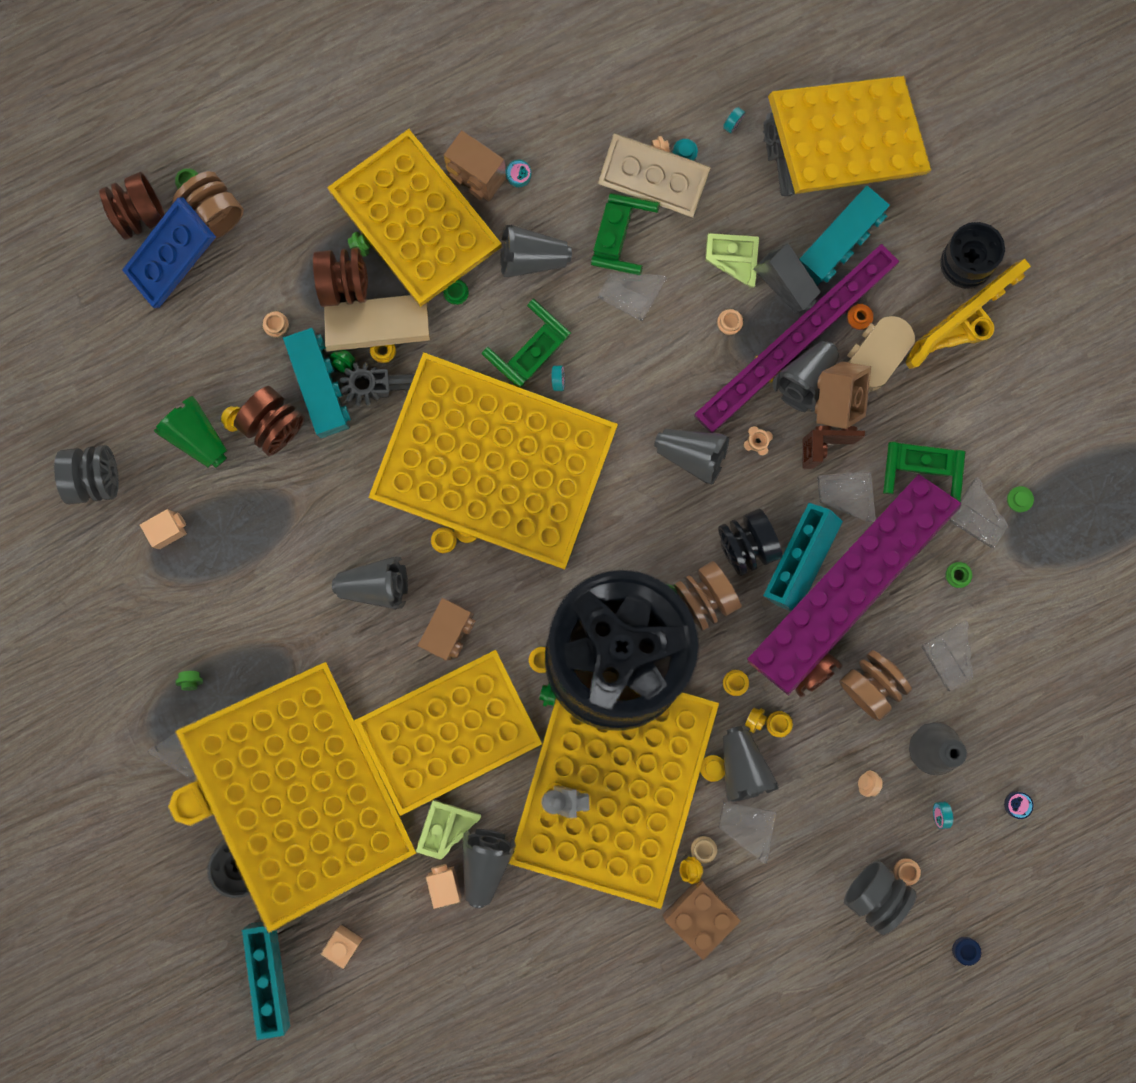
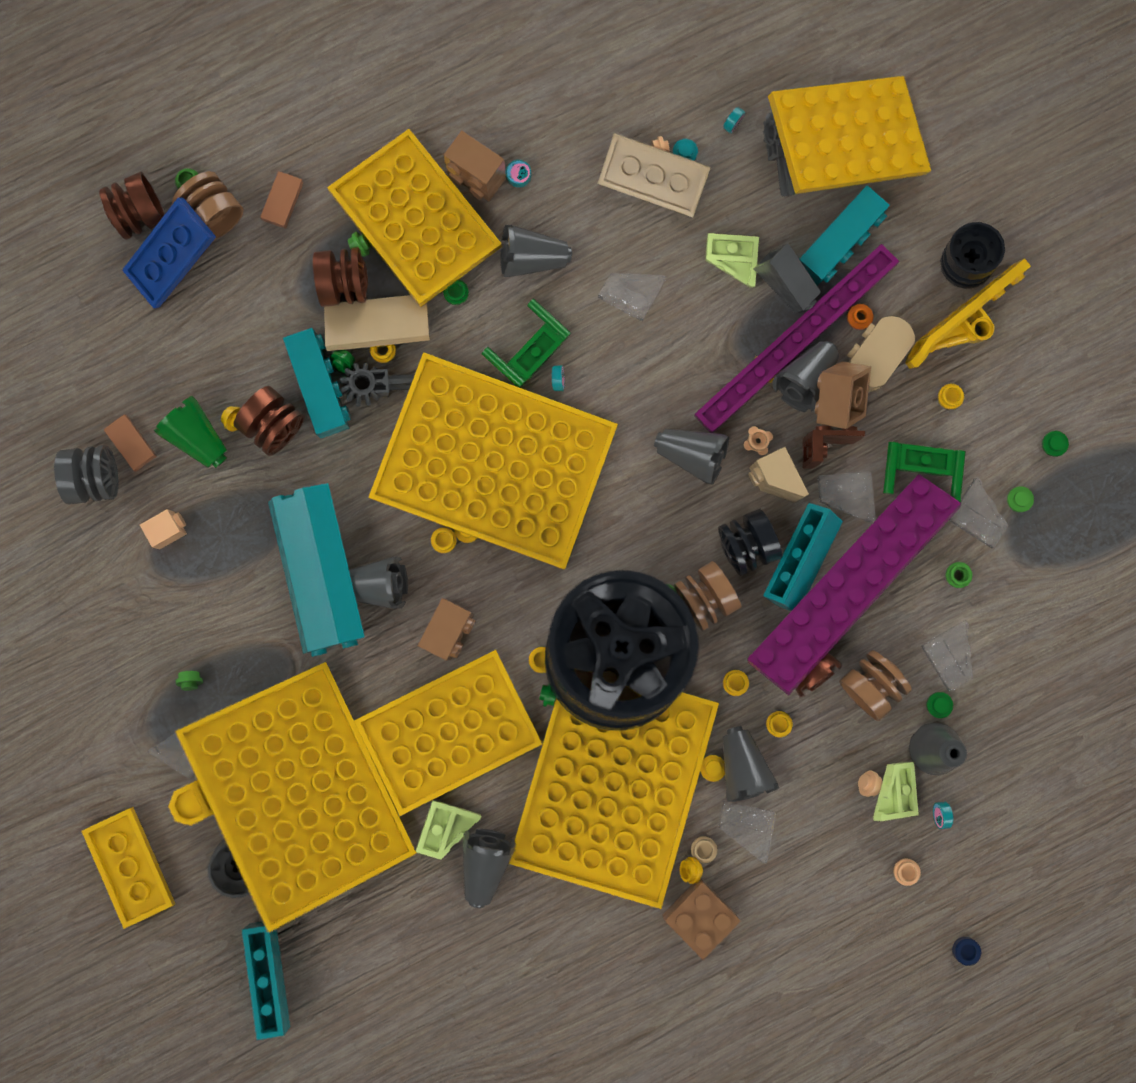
light nougat plate [263,311,289,337] -> none
light nougat brick [321,925,363,969] -> none
light nougat brick [426,864,462,909] -> none
light grey hips [541,785,589,818] -> none
green plate [591,193,660,275] -> none
light nougat plate [717,309,743,335] -> none
yellow plate [745,708,767,733] -> none
dark grey wheel [844,860,917,935] -> none
tile [1004,791,1034,819] -> none
none -> yellow plate [81,807,176,929]
none -> nougat tile [103,414,157,471]
none -> nougat tile [260,171,304,229]
none -> teal panel [268,483,365,657]
none -> tan slope [748,447,809,503]
none -> yellowish green wing [873,762,919,821]
none -> green plate [926,692,953,718]
none -> yellow plate [938,384,964,410]
none -> green plate [1042,431,1069,457]

